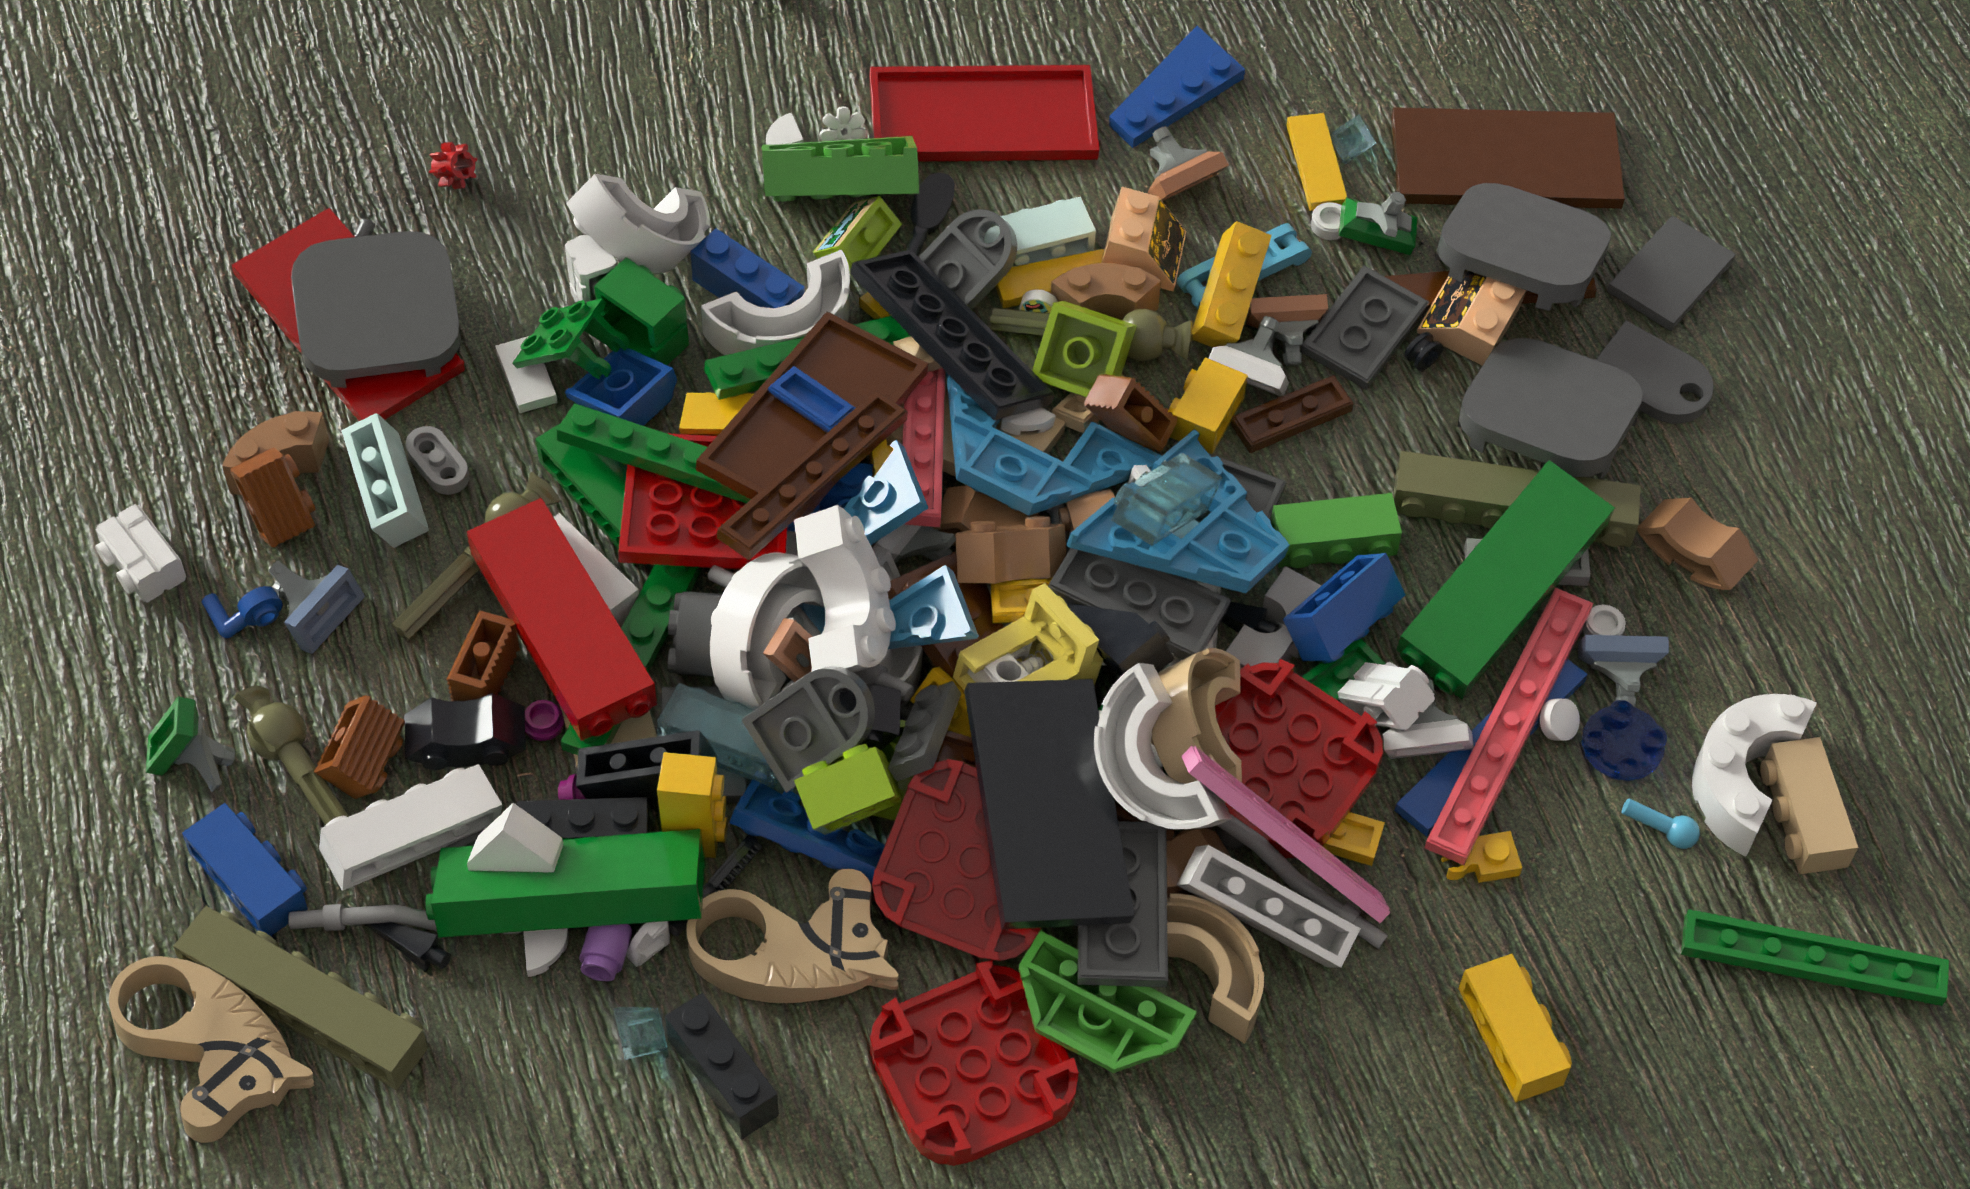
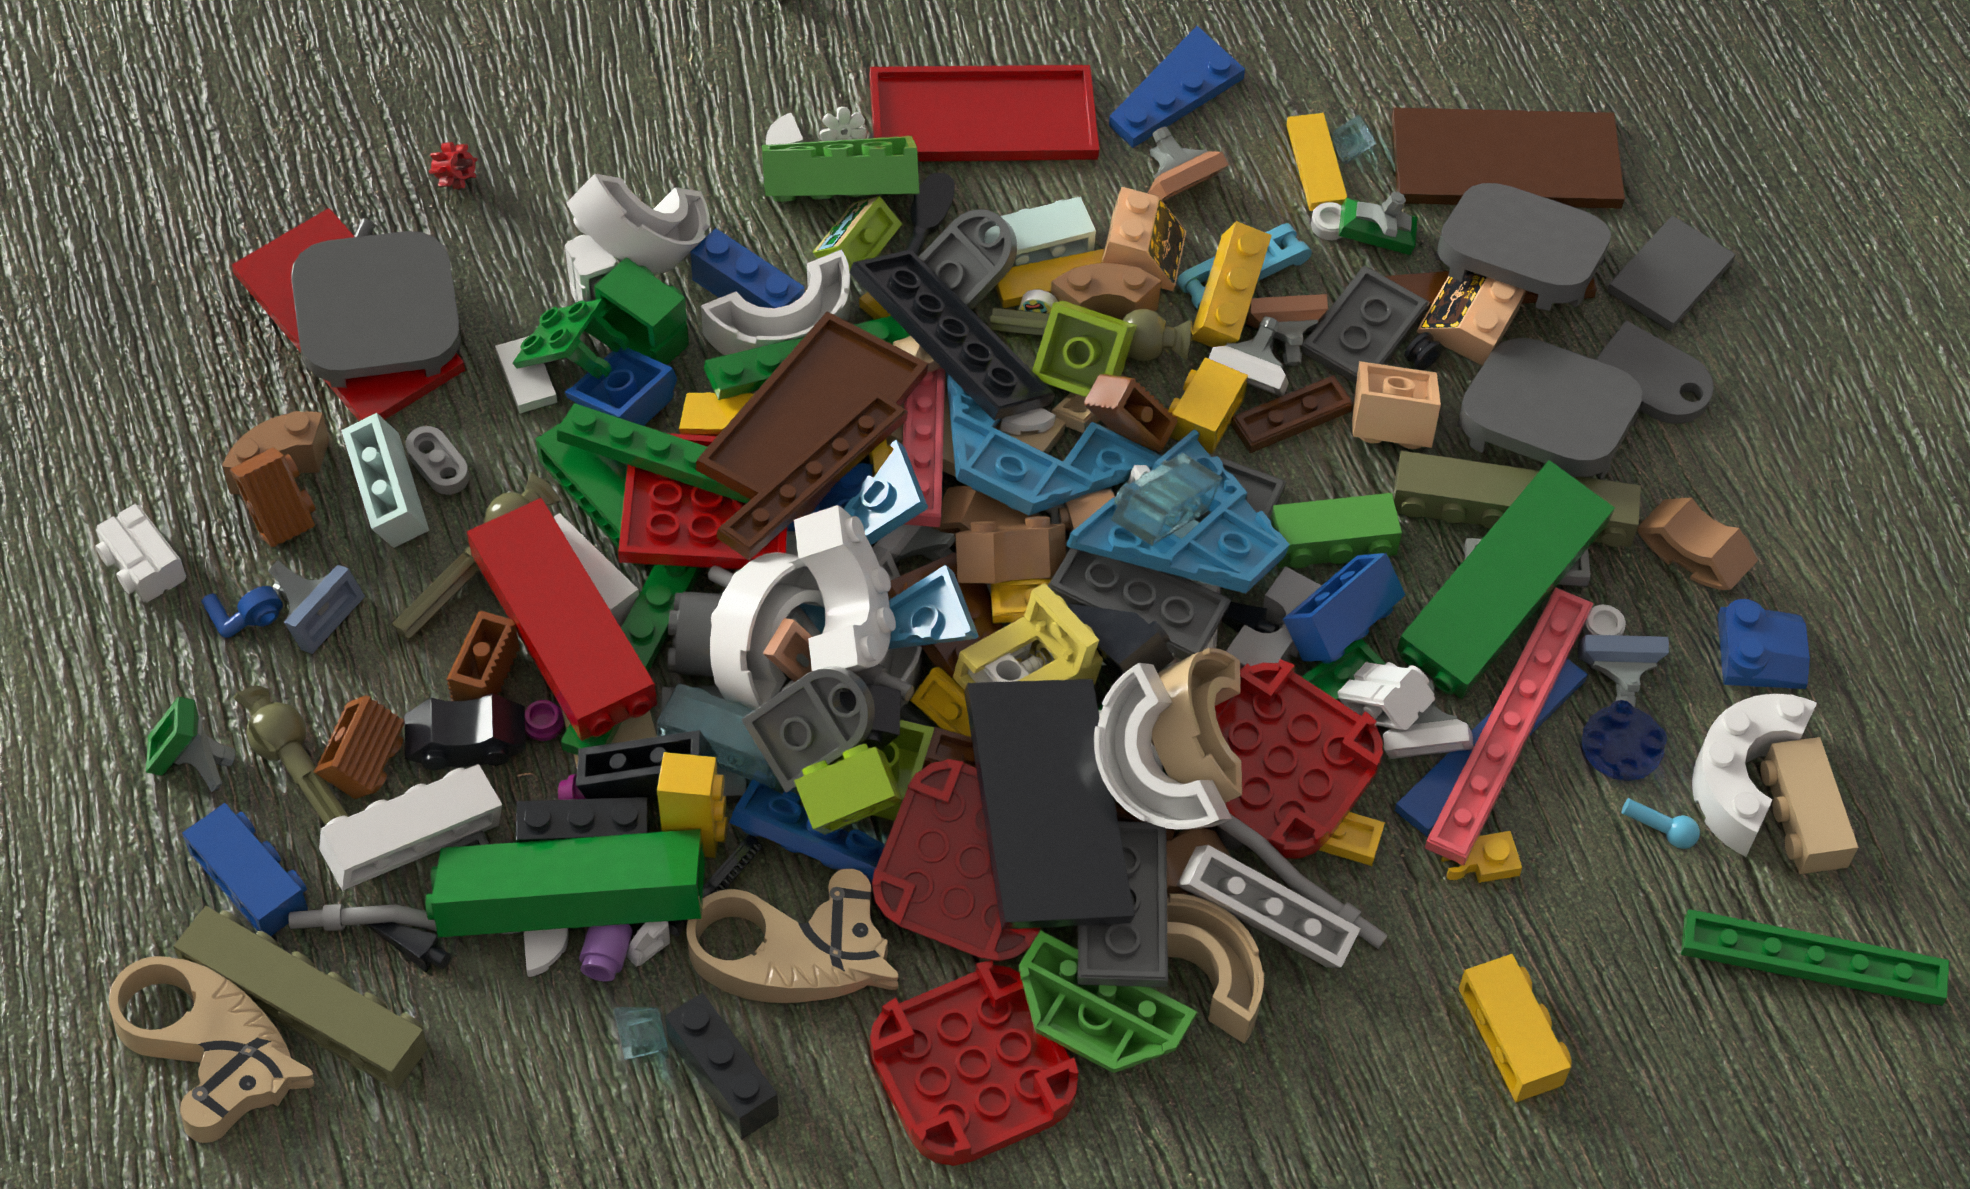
white slope [467,803,564,872] -> none
blue tile [768,366,856,433] -> none
dark grey plate [888,681,961,782] -> none
bright pink tile [1181,745,1390,923] -> none
white tile [1540,699,1580,741] -> none
none -> light nougat slope [1352,361,1441,449]
none -> blue slope [1717,599,1810,689]

